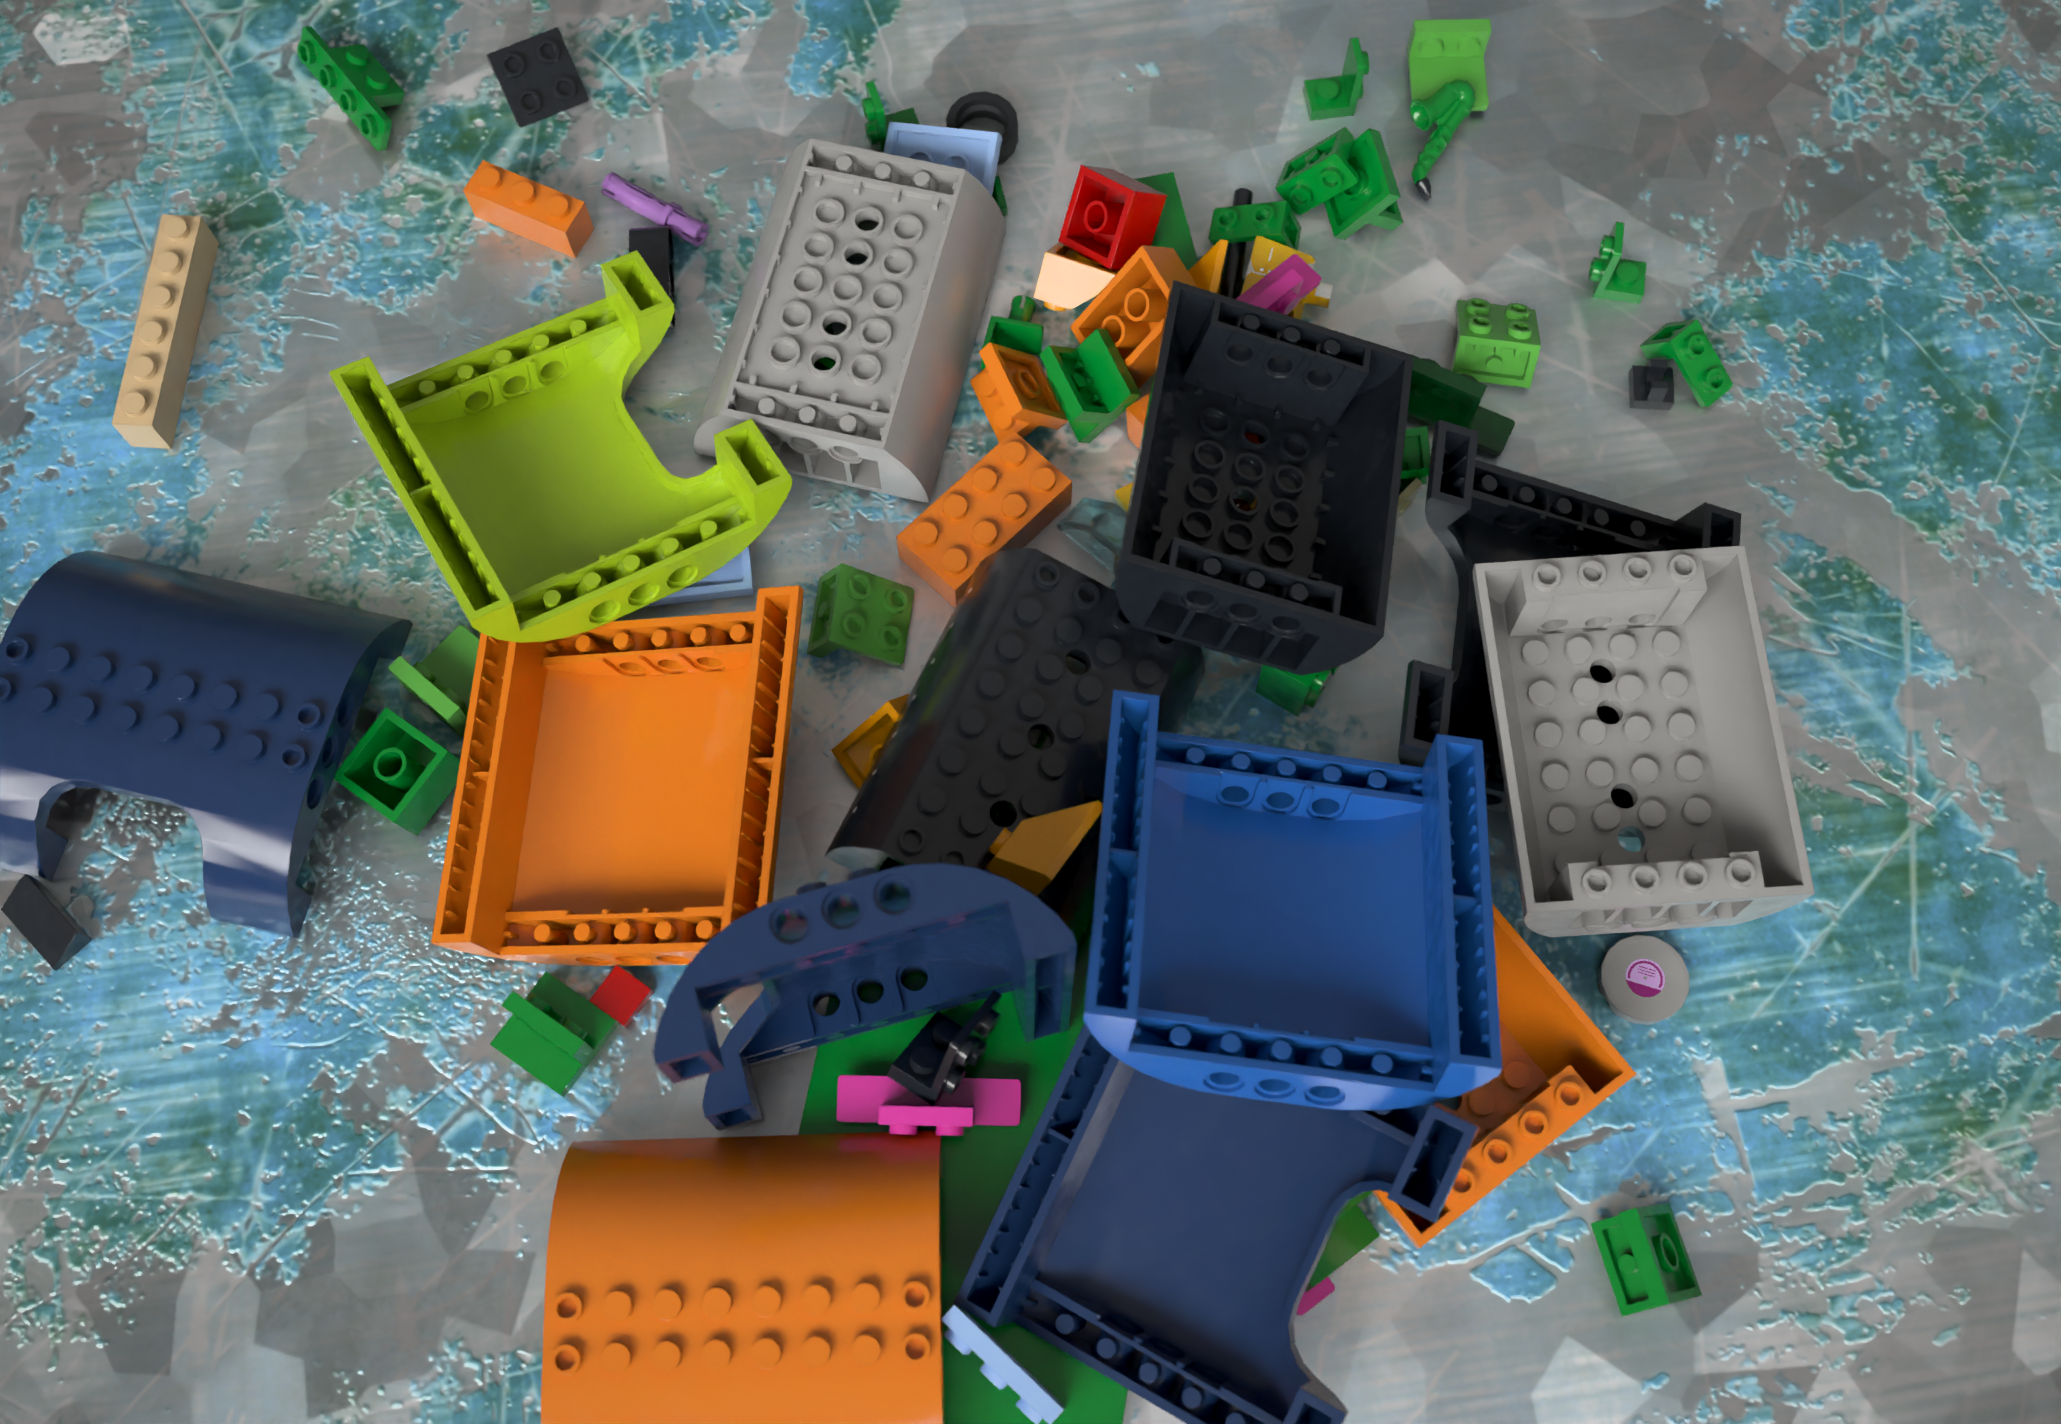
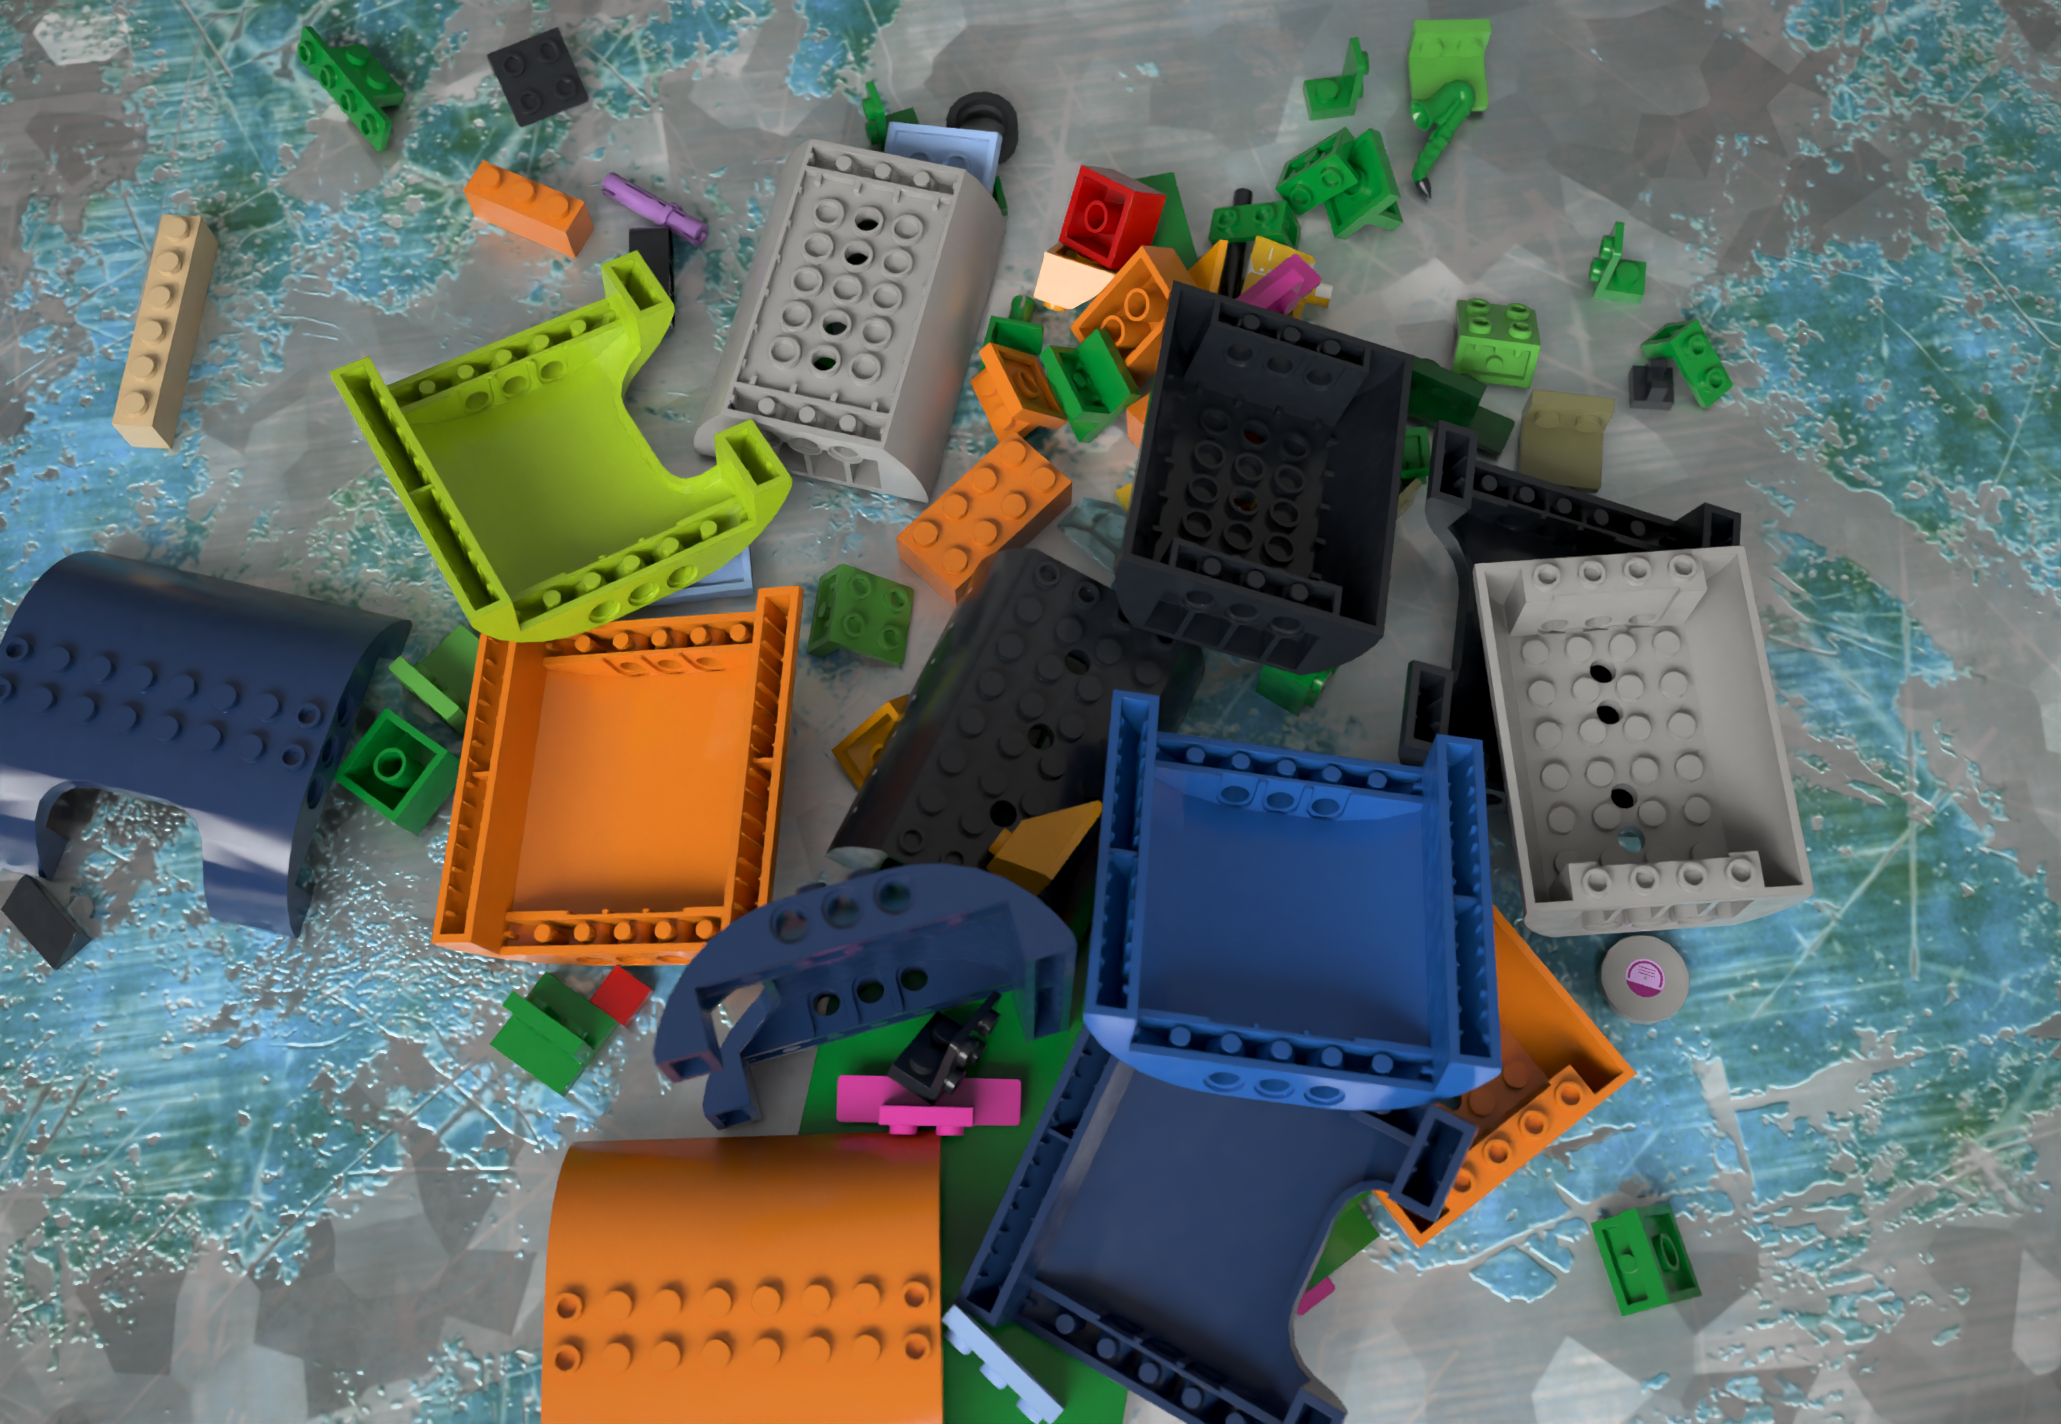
none -> olive bracket [1518,389,1615,493]

